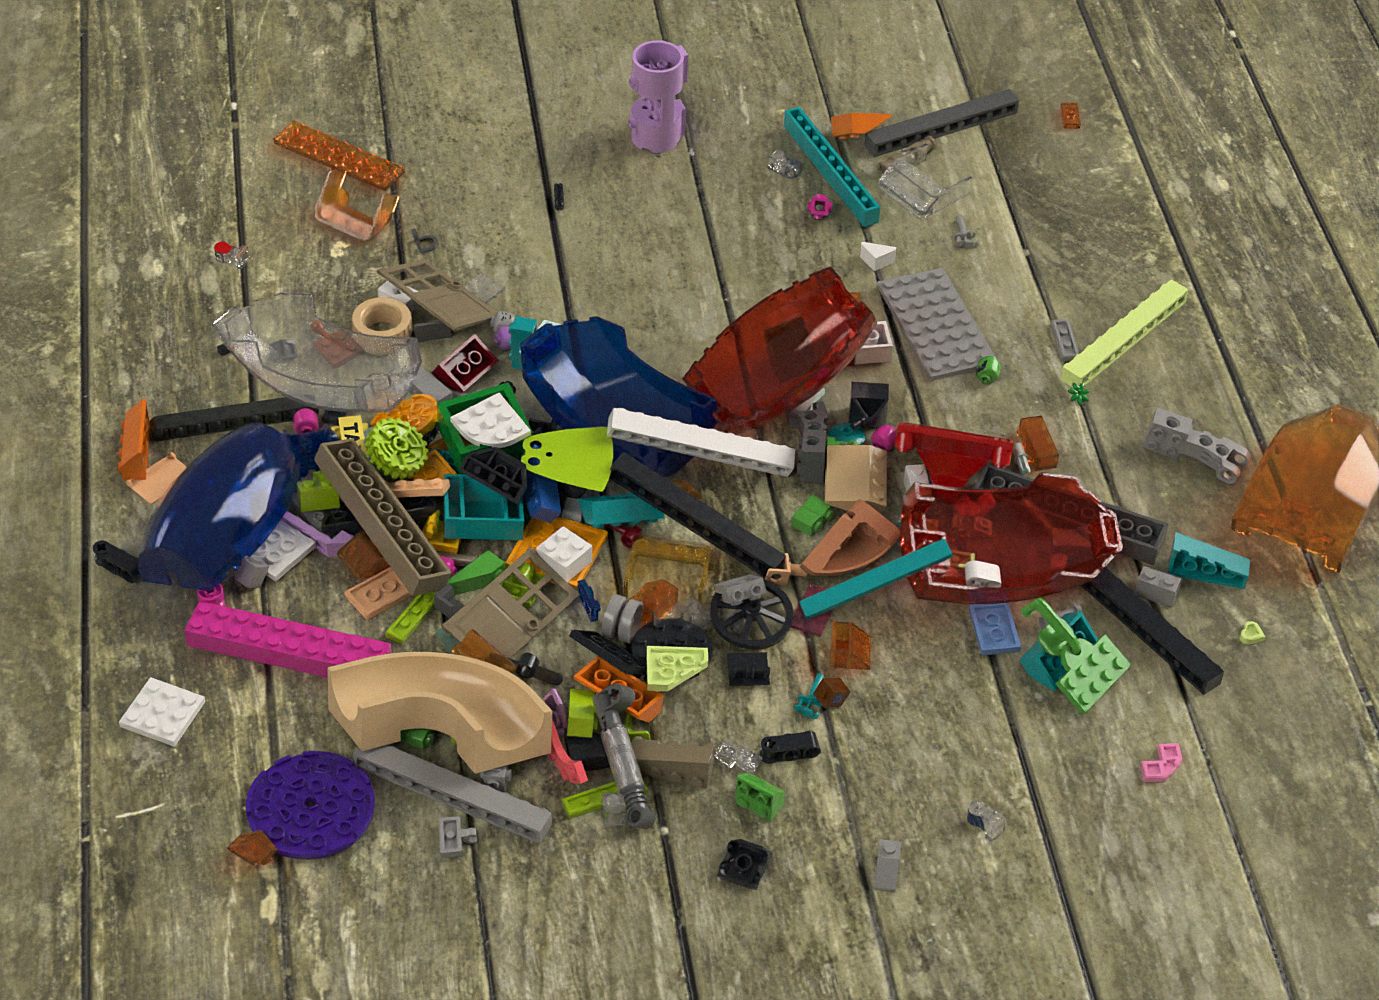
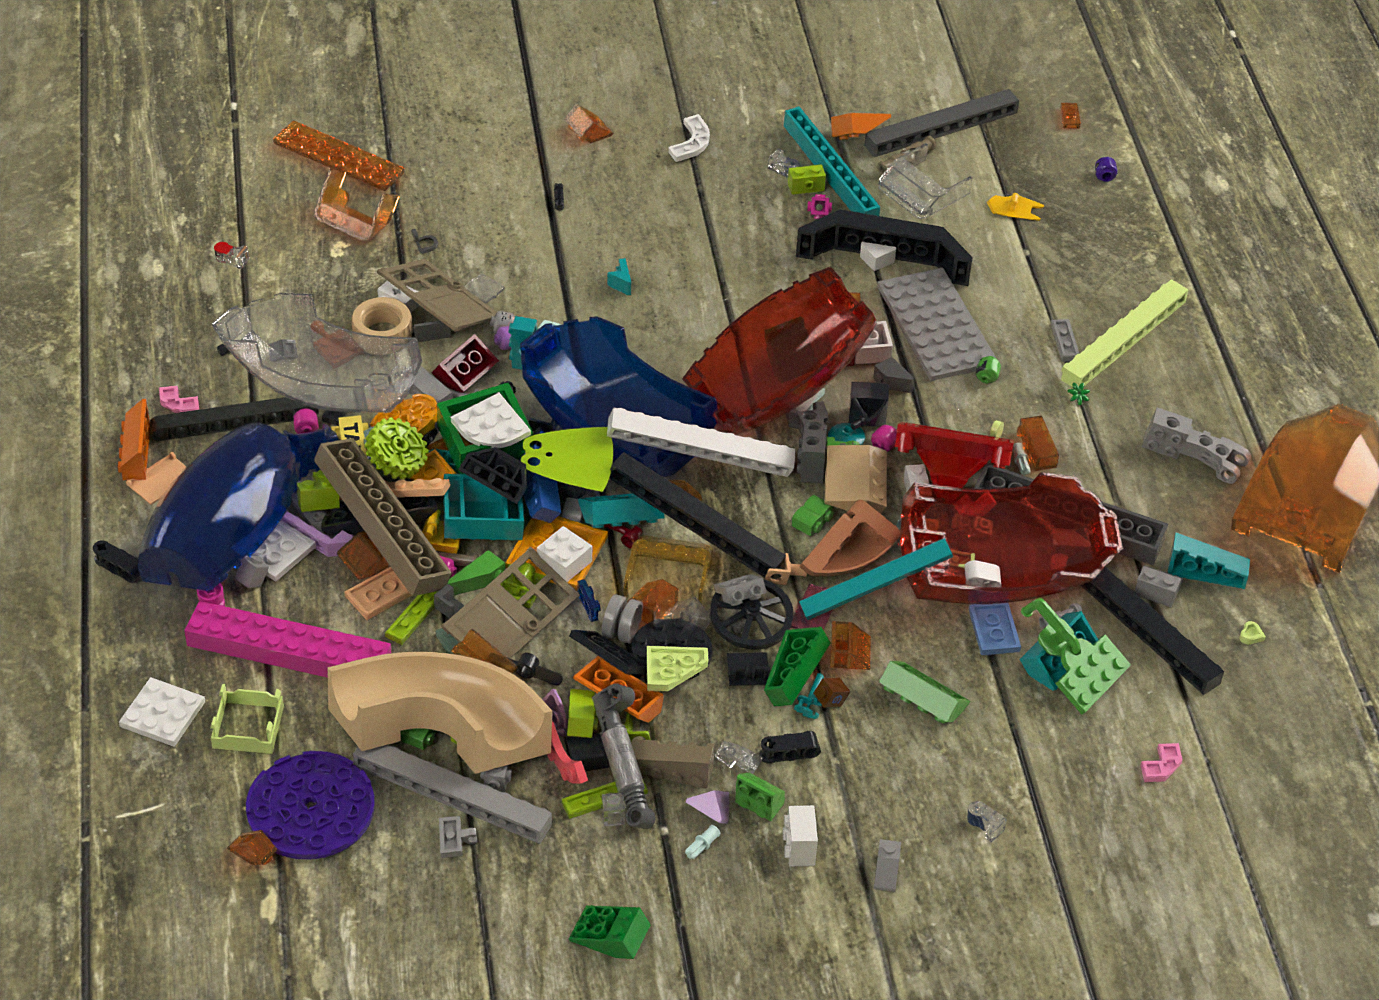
lavender cylinder [628,40,688,153] -> none
black slope [716,839,772,890] -> none
light grey piece [954,214,979,249] -> none
none -> bright pink tile [159,386,199,413]
none -> yellowish green piece [210,684,284,754]
none -> clear orange slope [565,104,614,143]
none -> green slope [569,905,651,959]
none -> teal slope [607,258,631,295]
none -> white plate [668,114,710,162]
none -> light aqua axle [685,825,720,859]
none -> lavender slope [686,790,729,824]
none -> green wedge [764,627,831,706]
none -> white brick [783,805,818,866]
none -> lime brick [788,165,826,195]
none -> black slope [796,210,973,286]
none -> dark grey slope [873,357,915,393]
none -> bright green slope [879,661,971,724]
none -> yellow shield [987,193,1044,221]
none -> yellowish green tile [990,420,1004,438]
none -> dark purple head [1095,157,1118,182]

